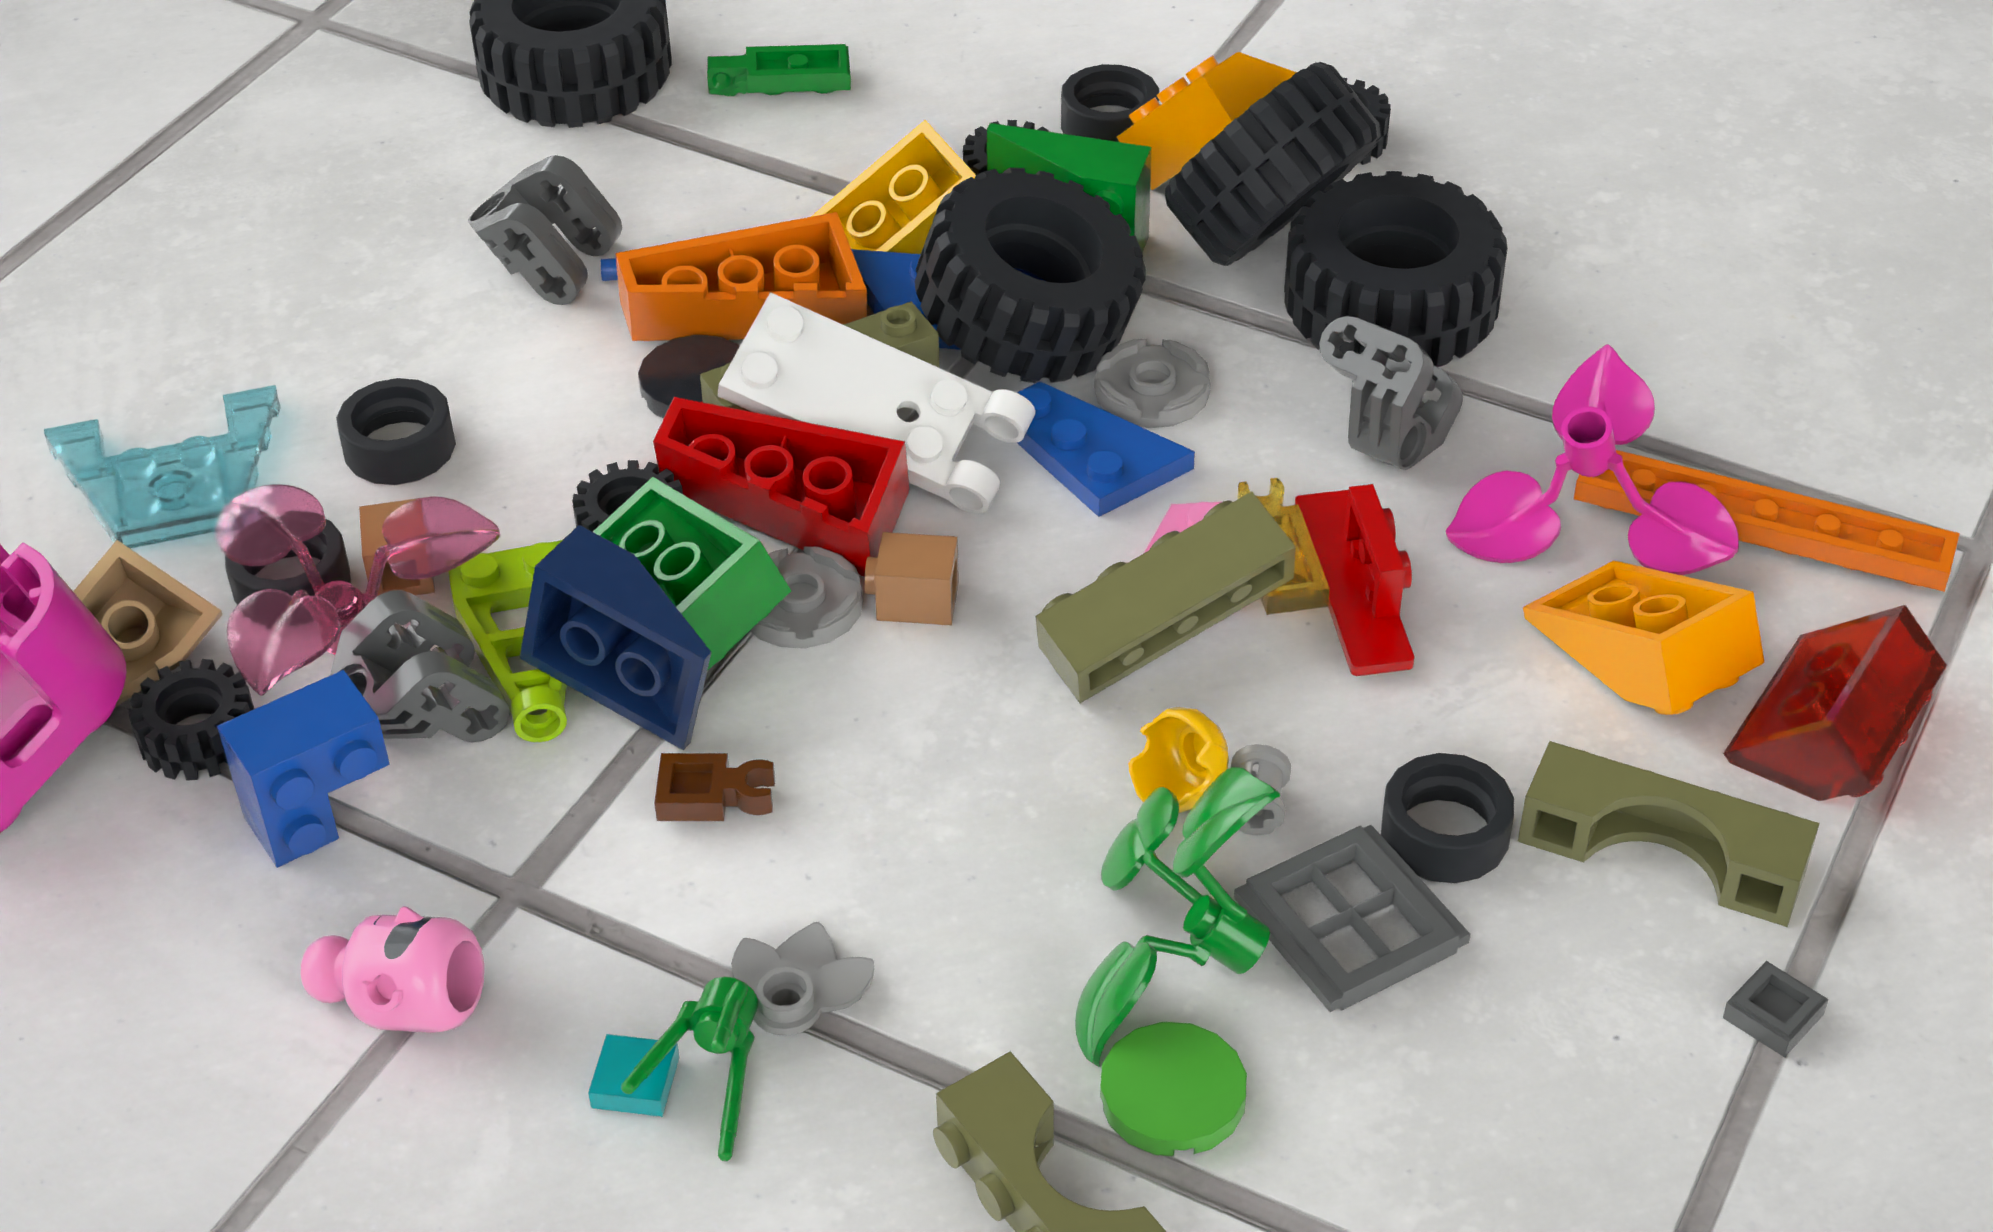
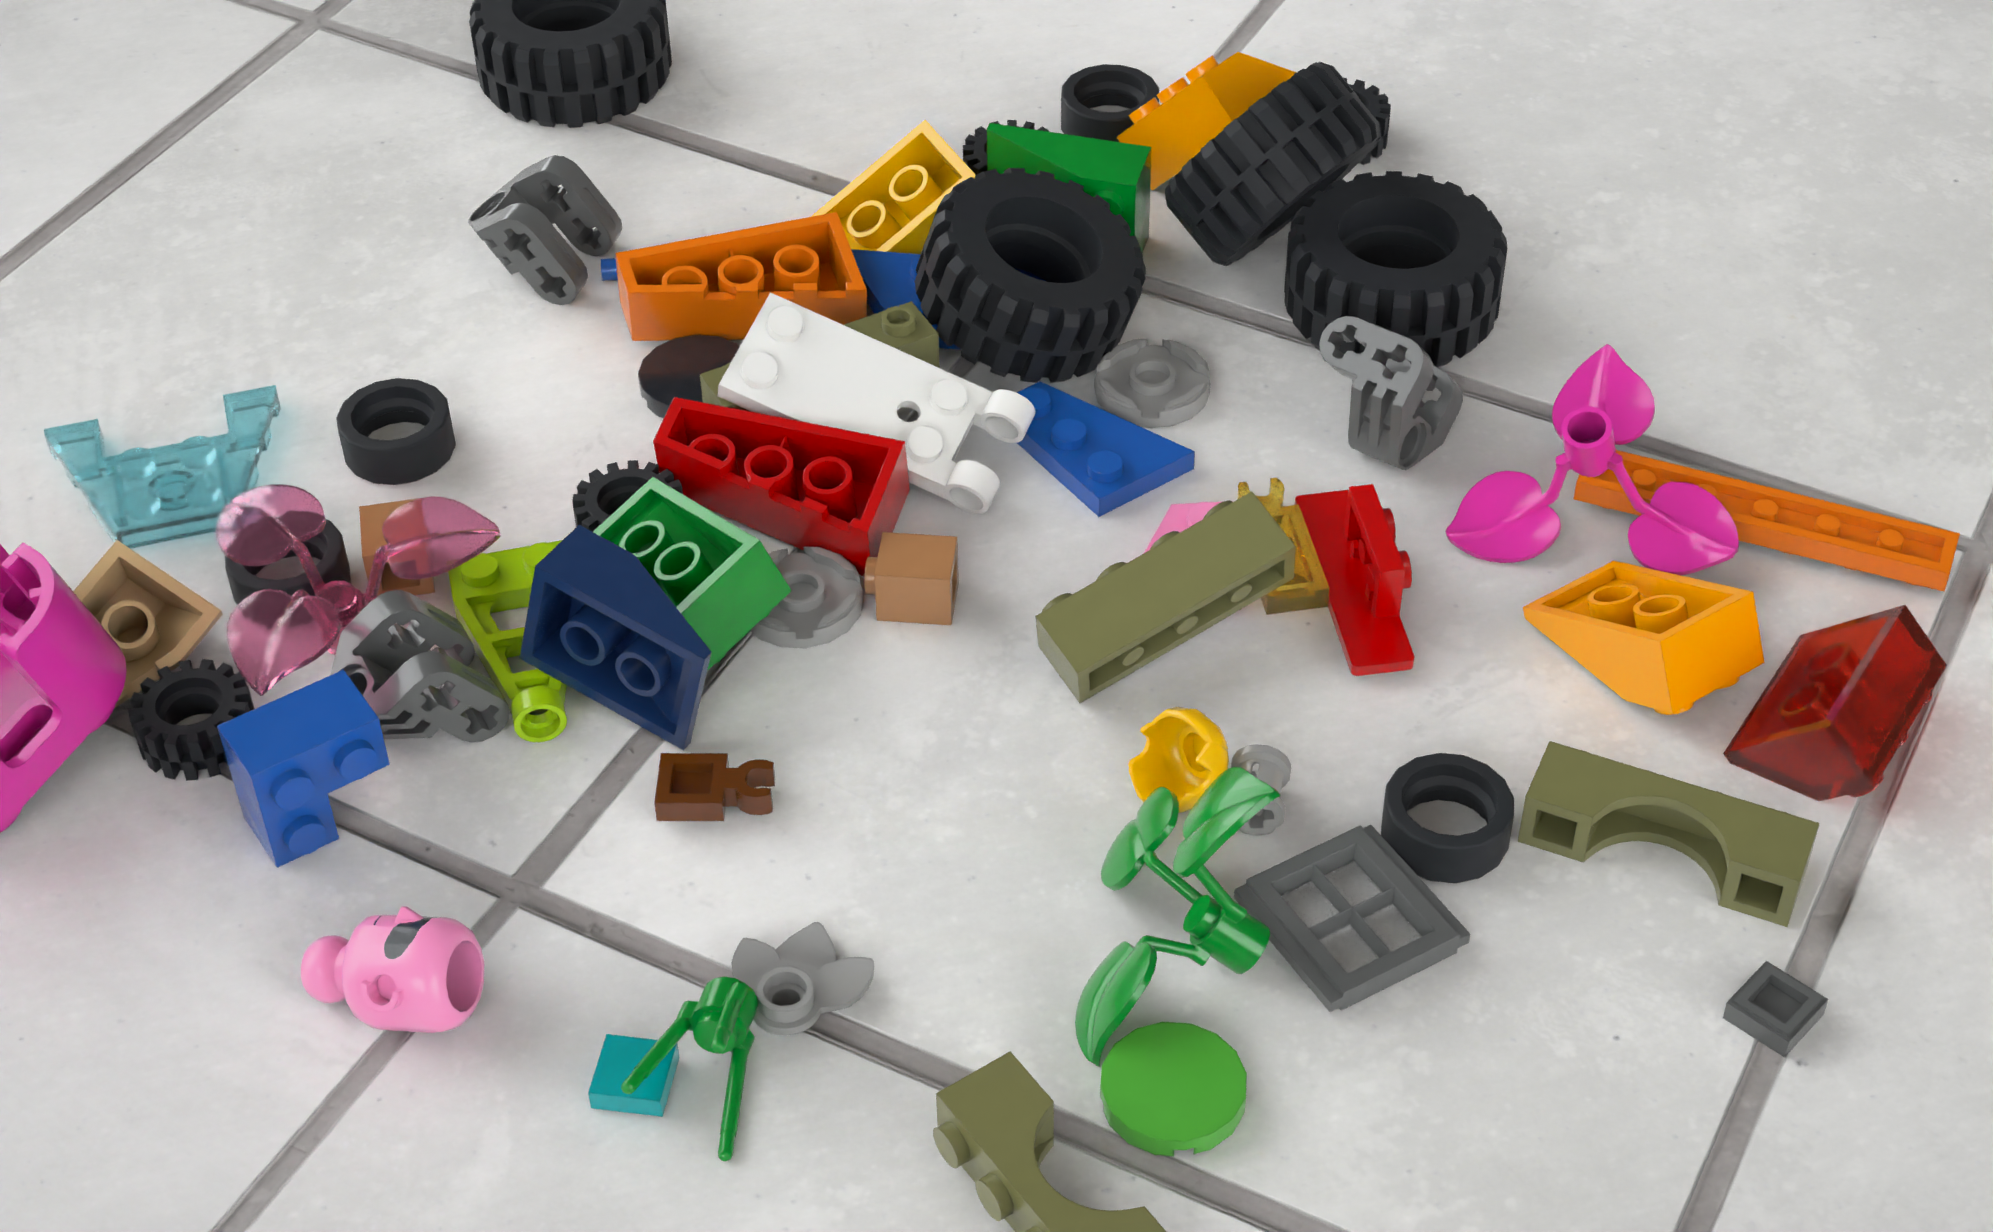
green hinge [707,44,851,96] -> none

